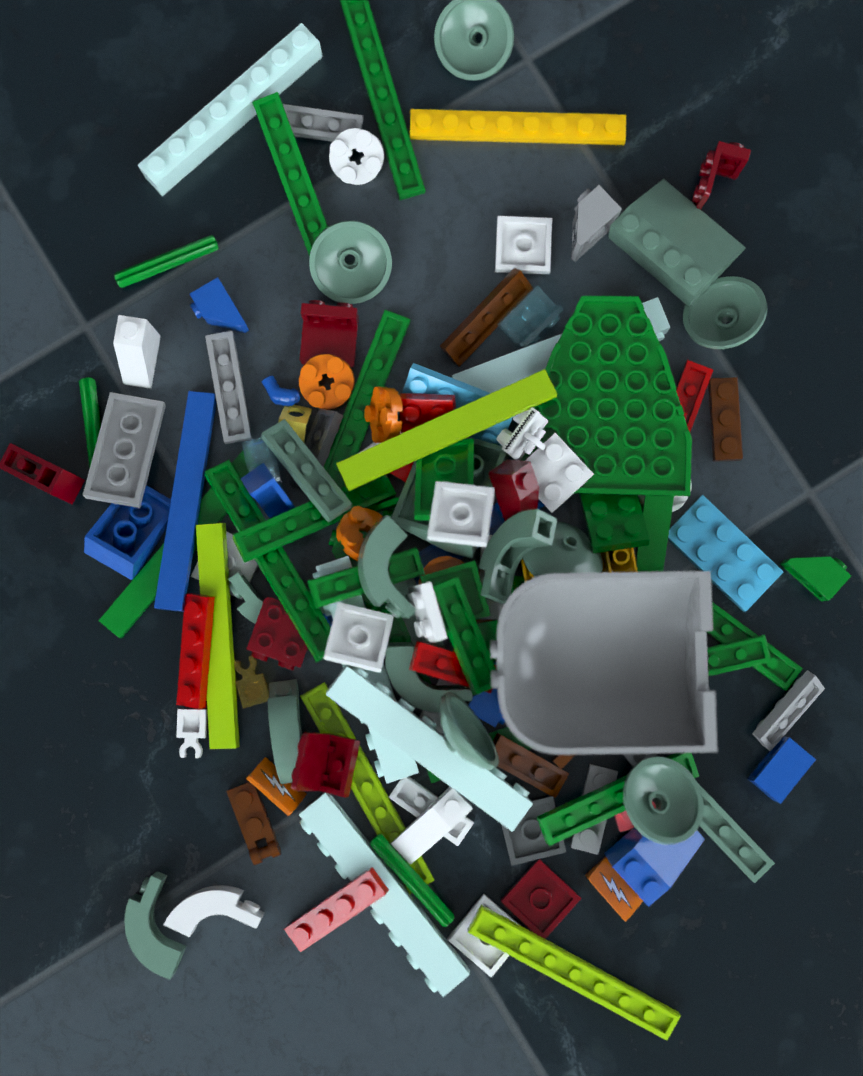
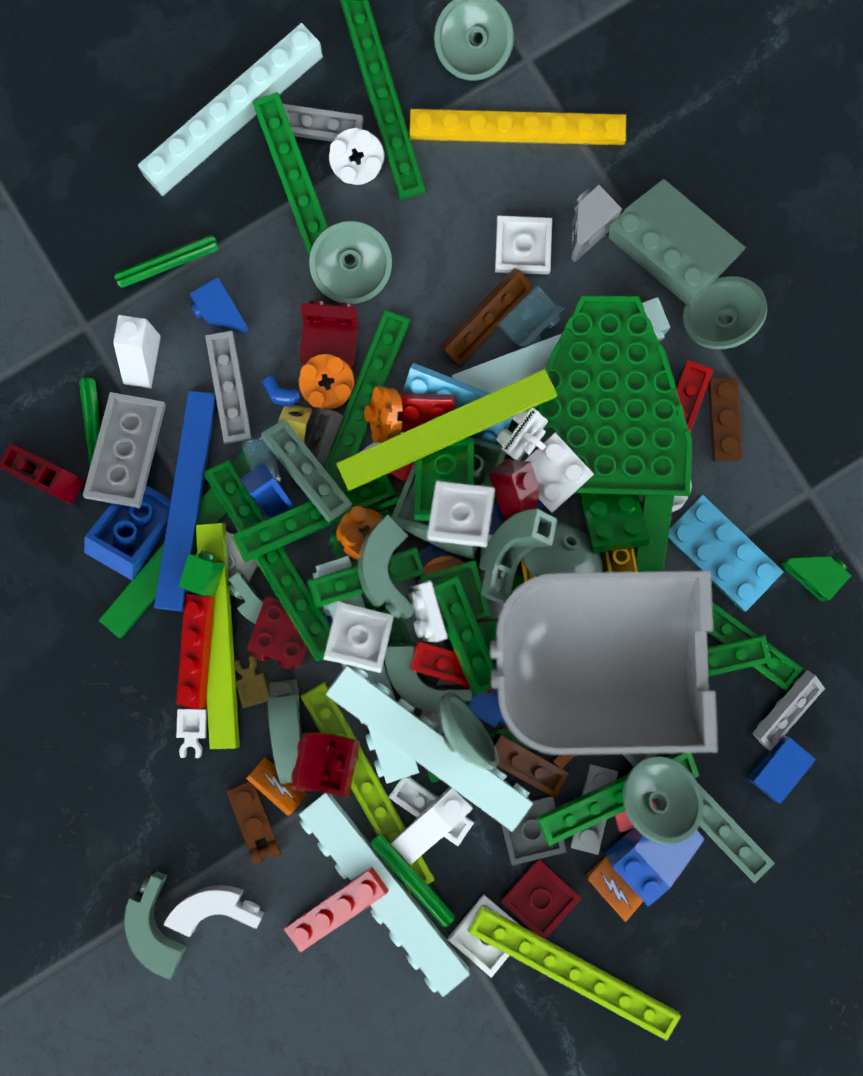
dark red bracket [692,141,751,210] -> none
none -> green brick [179,550,225,596]

